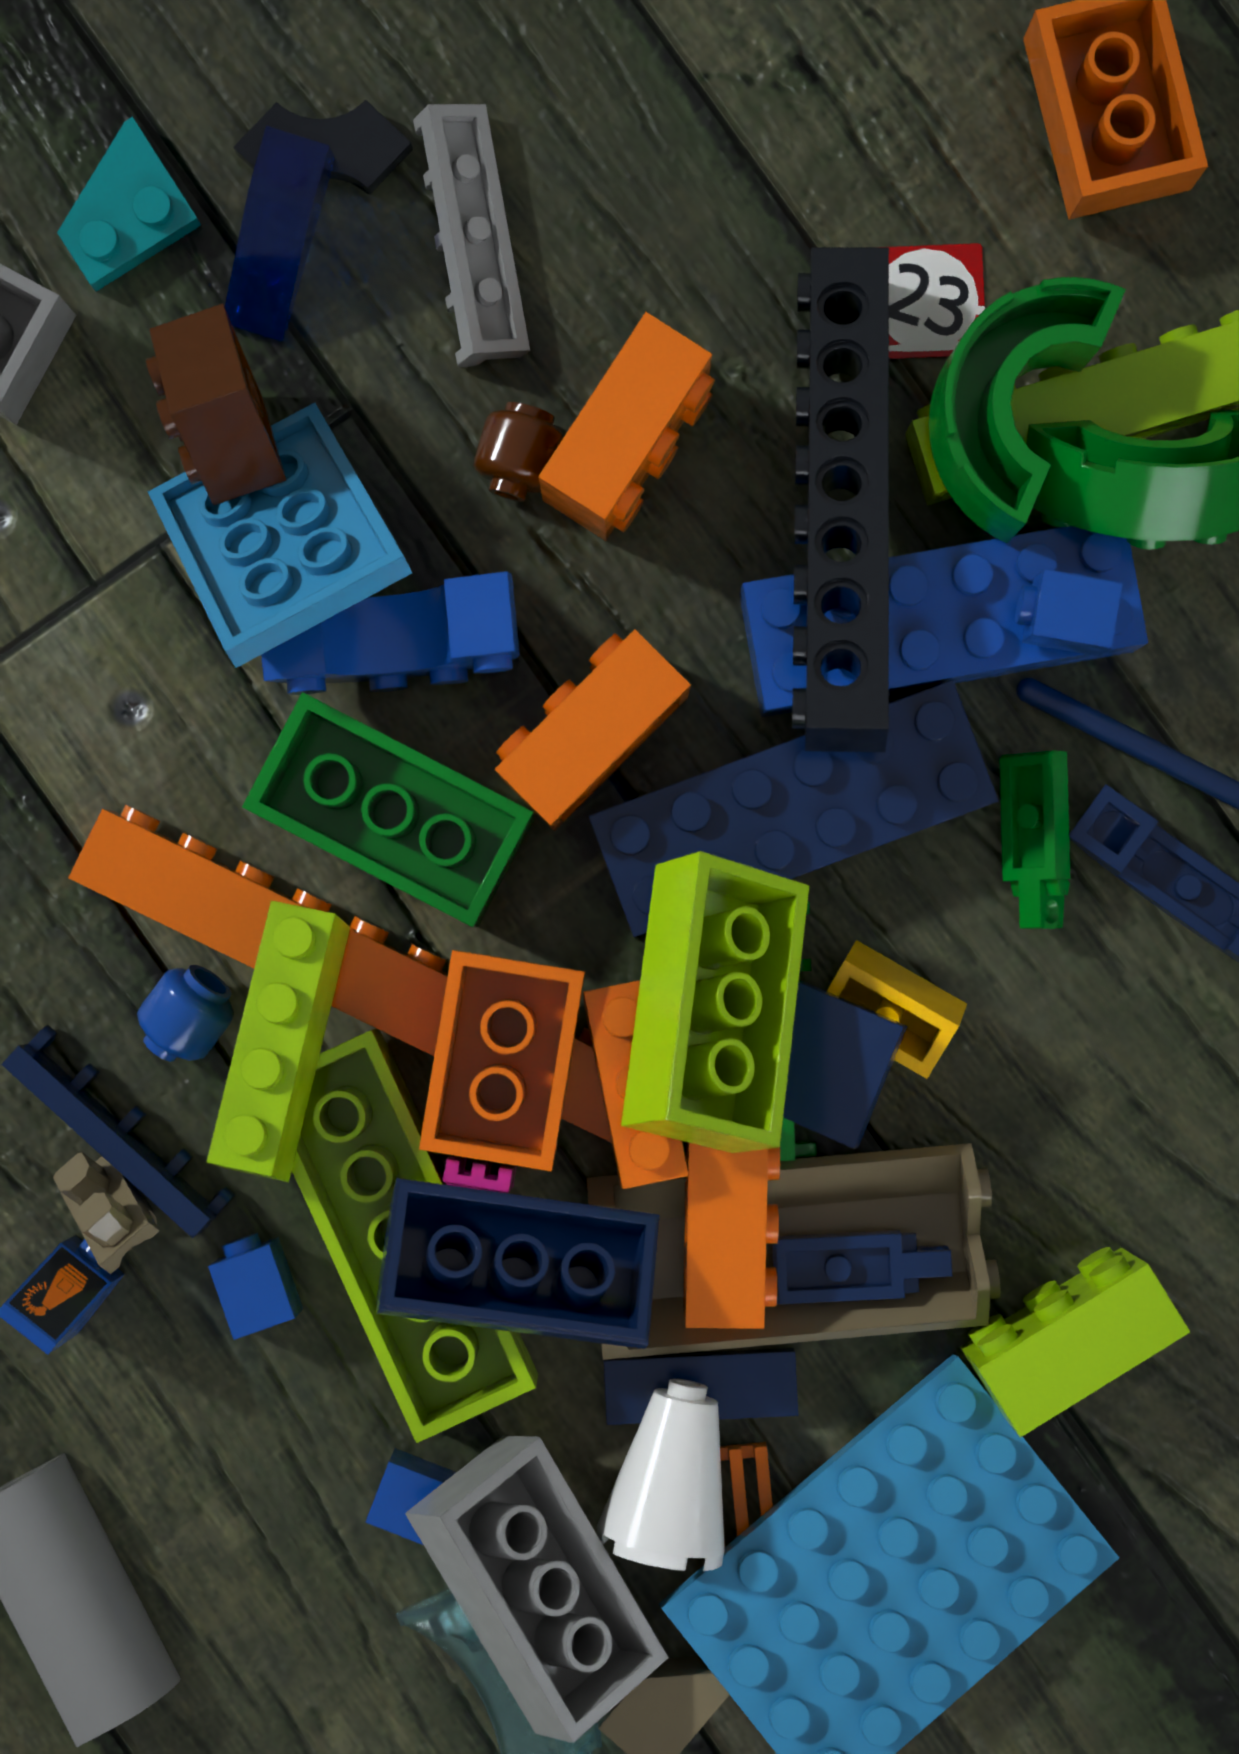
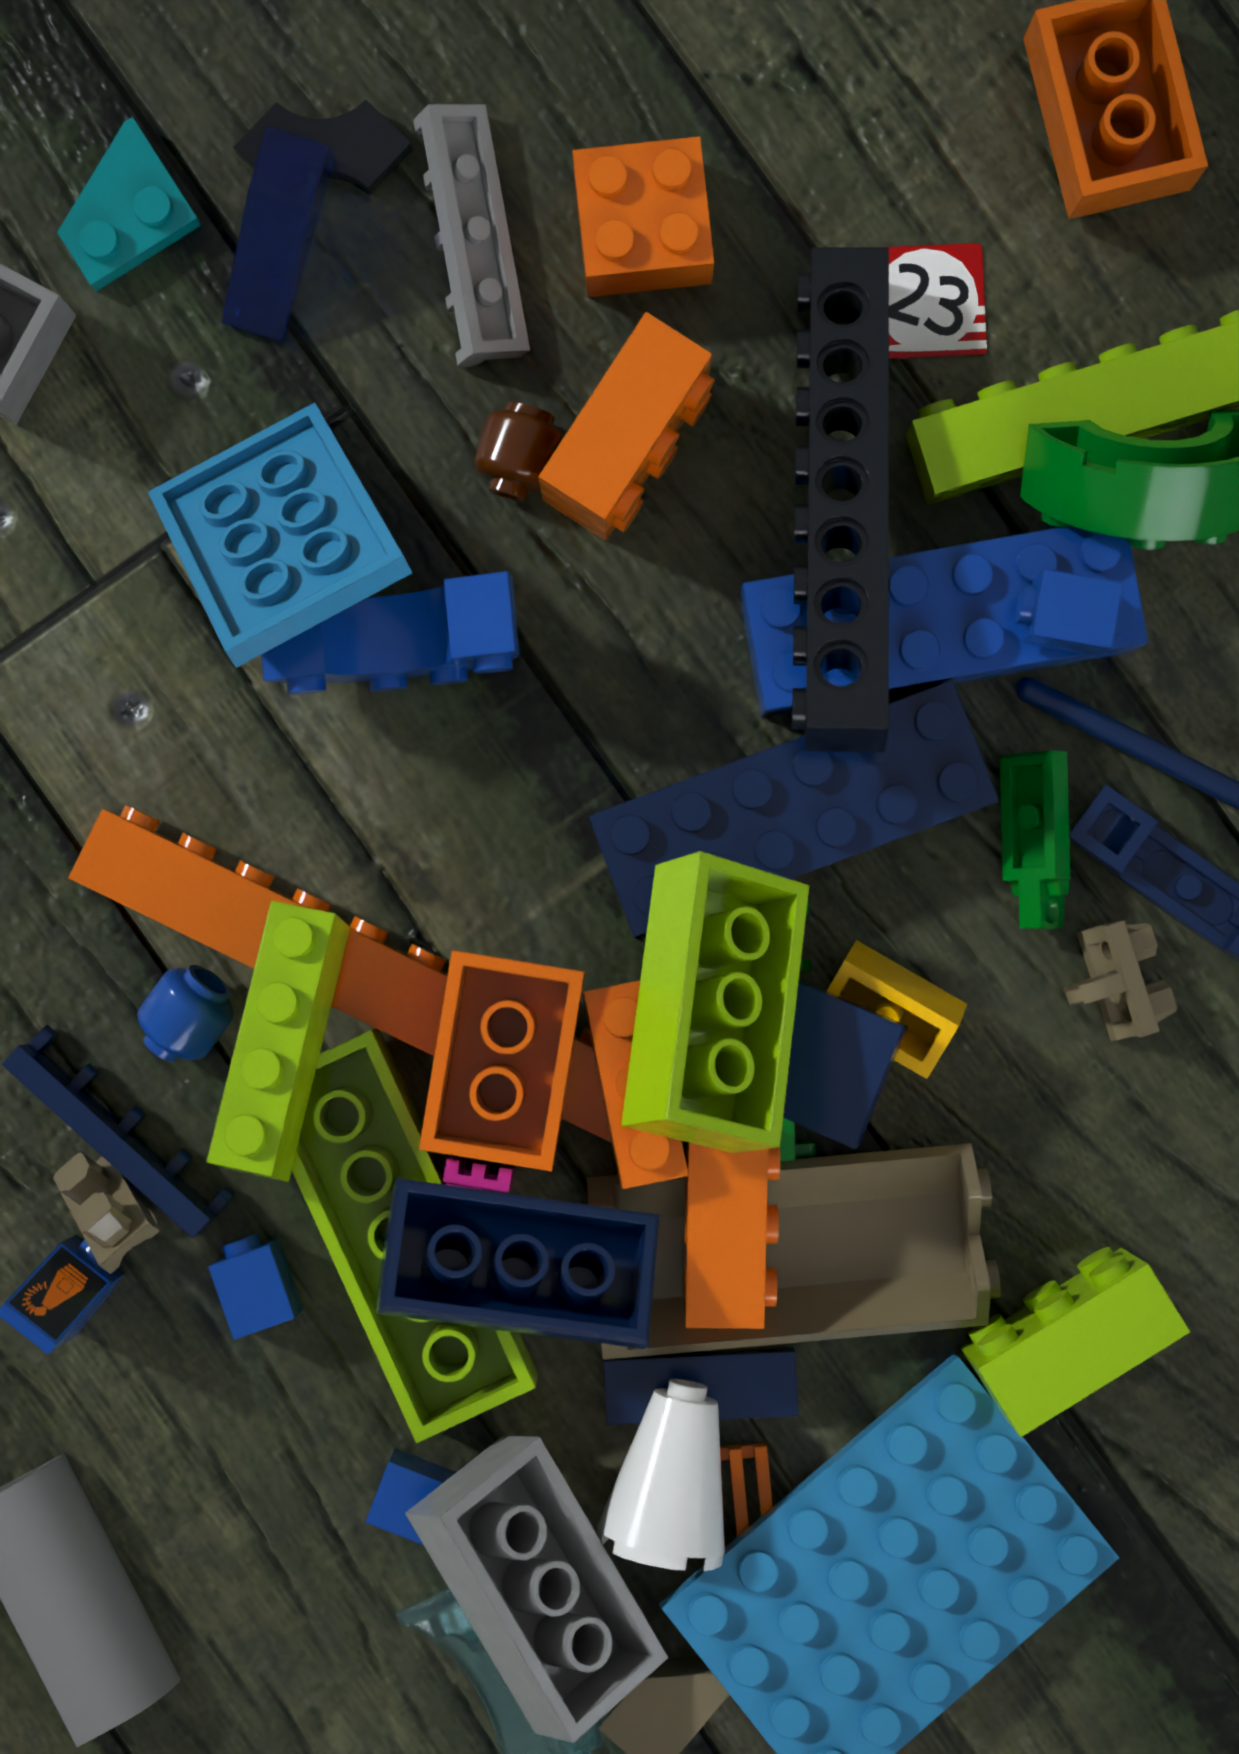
reddish brown brick [146,303,286,506] -> none
green brick [242,692,536,928] -> none
orange brick [495,629,691,832] -> none
dark blue hinge [772,1230,953,1304] -> none
green brick [929,277,1126,543] -> none
none -> orange brick [572,136,714,298]
none -> dark tan hips [1064,920,1177,1041]

